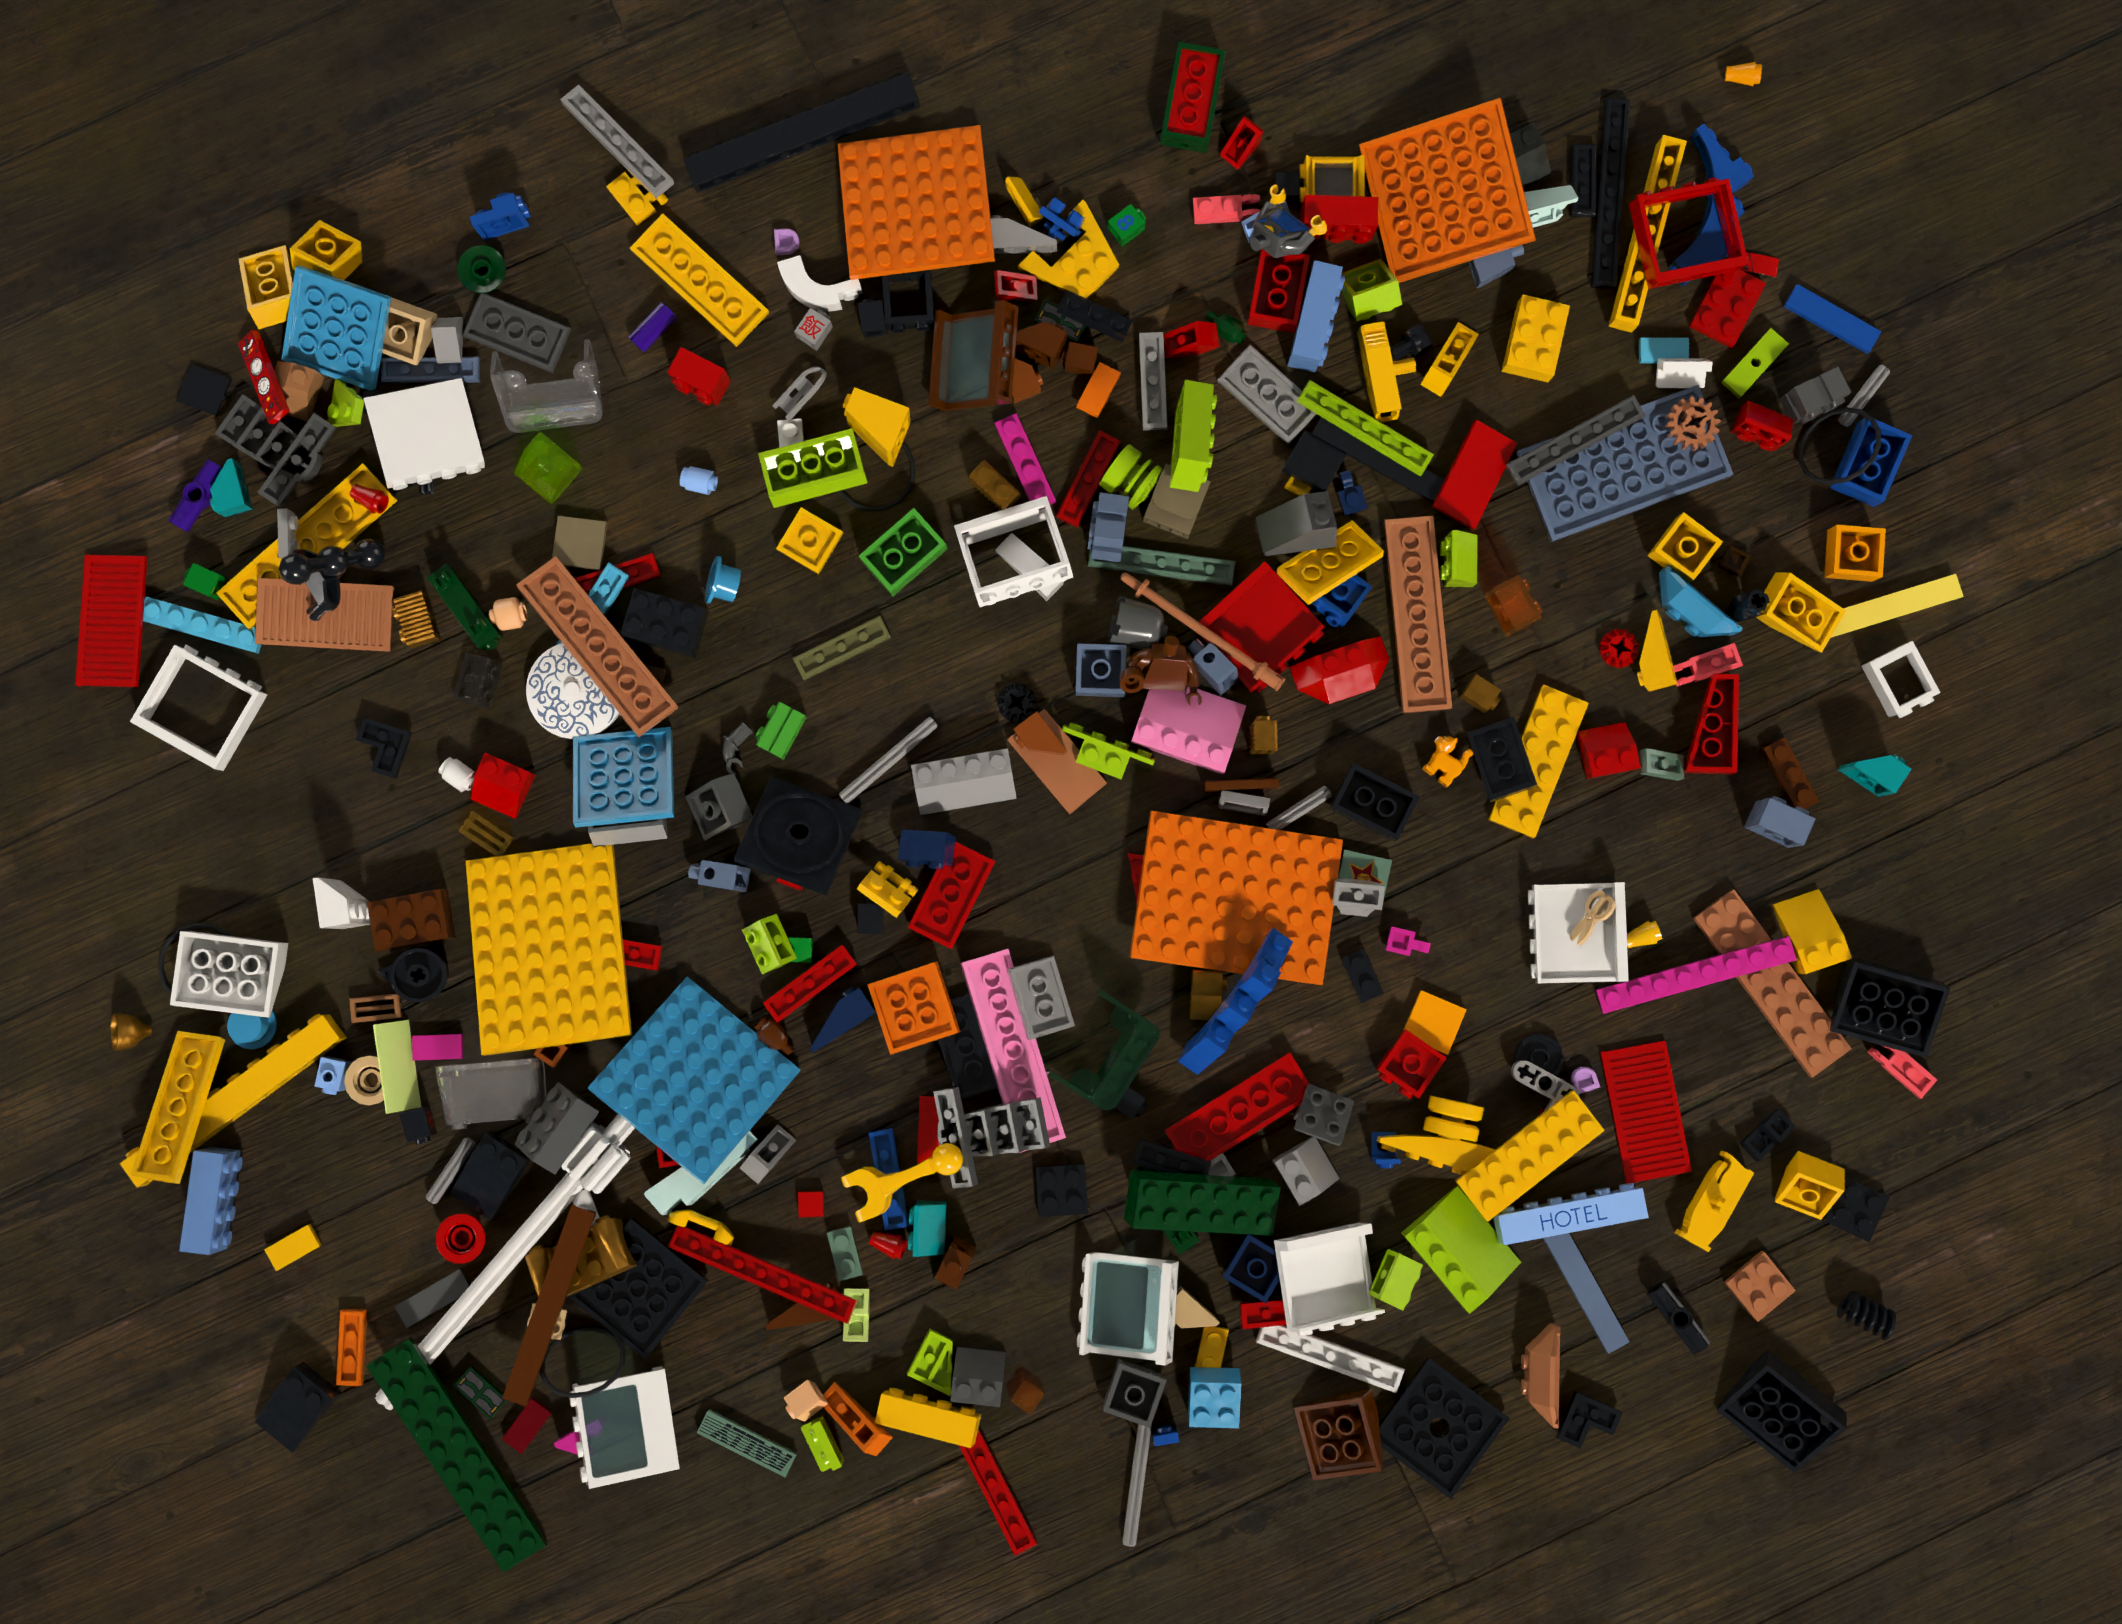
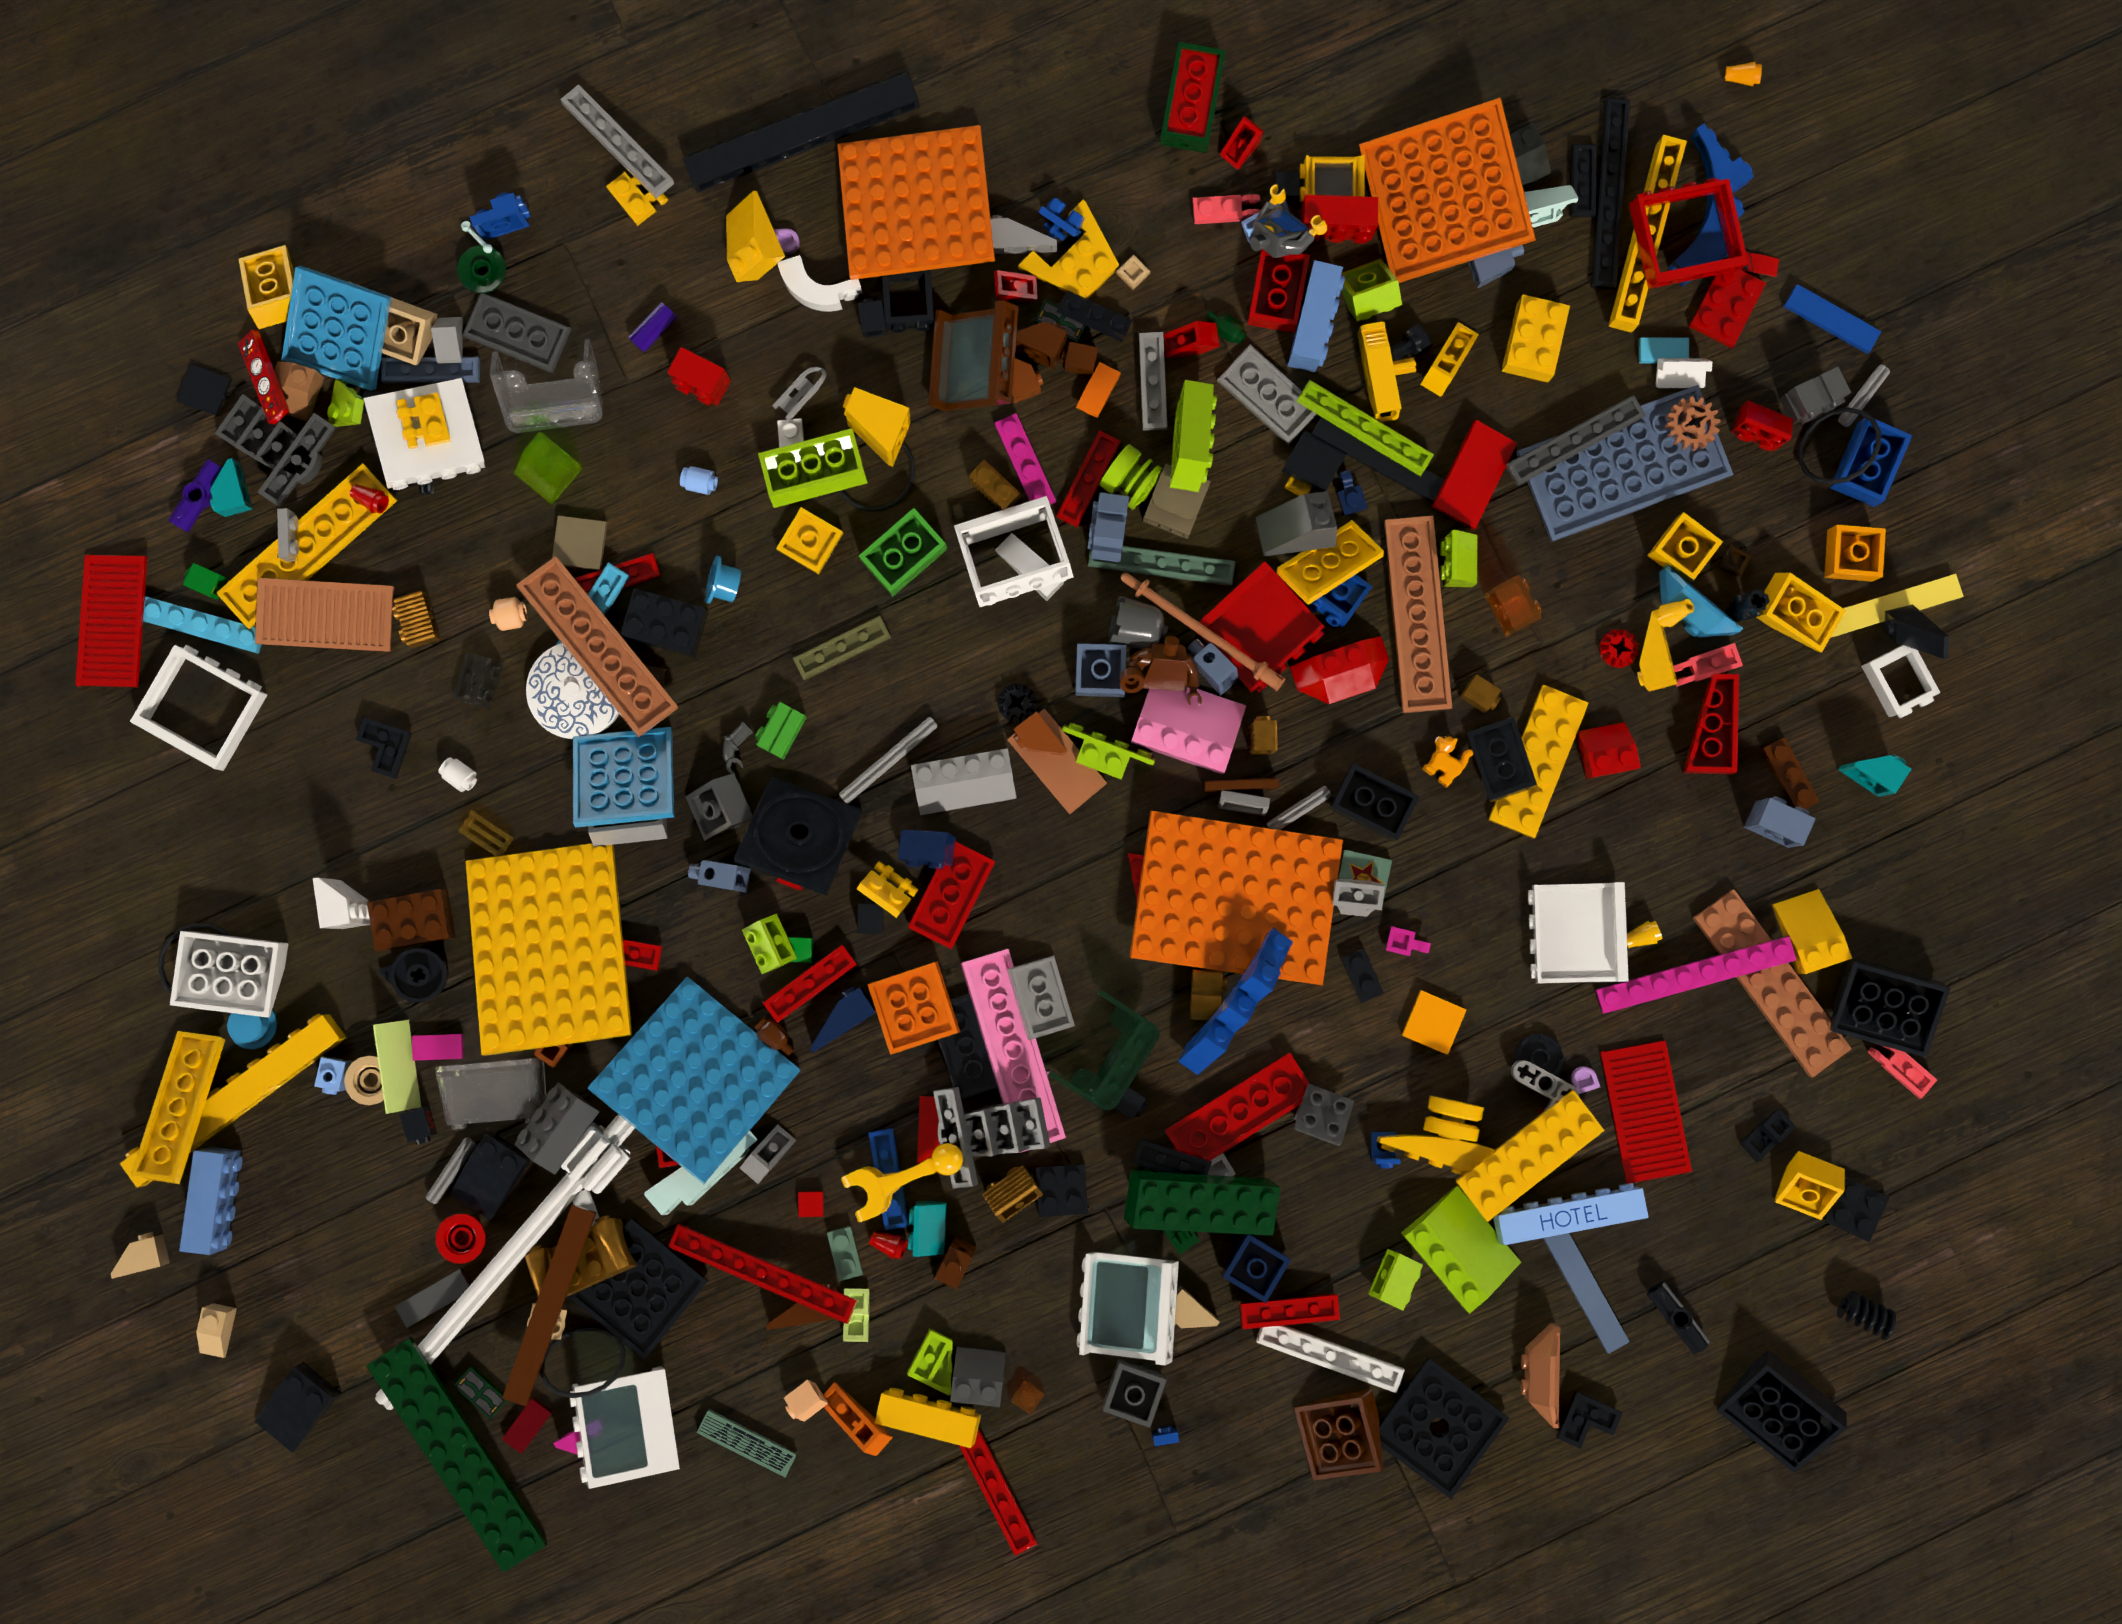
pearl gold helmet [110,1013,152,1051] -> none
yellow tile [264,1224,322,1271] -> none
black connector [279,538,385,621] -> none
yellow brick [290,220,362,280] -> none
orange tile [336,1309,367,1386] -> none
medium nougat tile [349,993,403,1023] -> none
dark green brick [427,563,503,651] -> none
red slope [471,753,536,819] -> none
yellow plate [630,213,769,347] -> none
yellow bar [667,1210,734,1245] -> none
light grey brick [794,308,833,351] -> none
lime bracket [801,1415,844,1472] -> none
yellow slope [1005,177,1044,227] -> none
green brick [1107,204,1146,247] -> none
light grey axle [1123,1424,1152,1547] -> none
dark azure brick [1188,1367,1241,1428] -> none
yellow plate [1195,1326,1229,1368] -> none
light grey slope [1272,1136,1340,1206] -> none
white panel [1274,1222,1385,1336] -> none
red plate [1376,1029,1446,1099] -> none
tan piece [1570,891,1616,945] -> none
sand green plate [1640,748,1684,781] -> none
yellow piece [1675,1151,1754,1252] -> none
lime tile [1721,328,1789,398] -> none
nougat plate [1724,1251,1796,1322] -> none
none -> tan slope [111,1232,170,1279]
none -> tan slope [196,1303,237,1358]
none -> yellow plate [396,392,451,449]
none -> light aqua hinge [461,221,493,253]
none -> yellow slope [726,191,785,282]
none -> pearl gold brick [982,1165,1043,1223]
none -> tan tile [1116,255,1150,290]
none -> yellow cone [1656,599,1694,627]
none -> black slope [1883,604,1949,659]

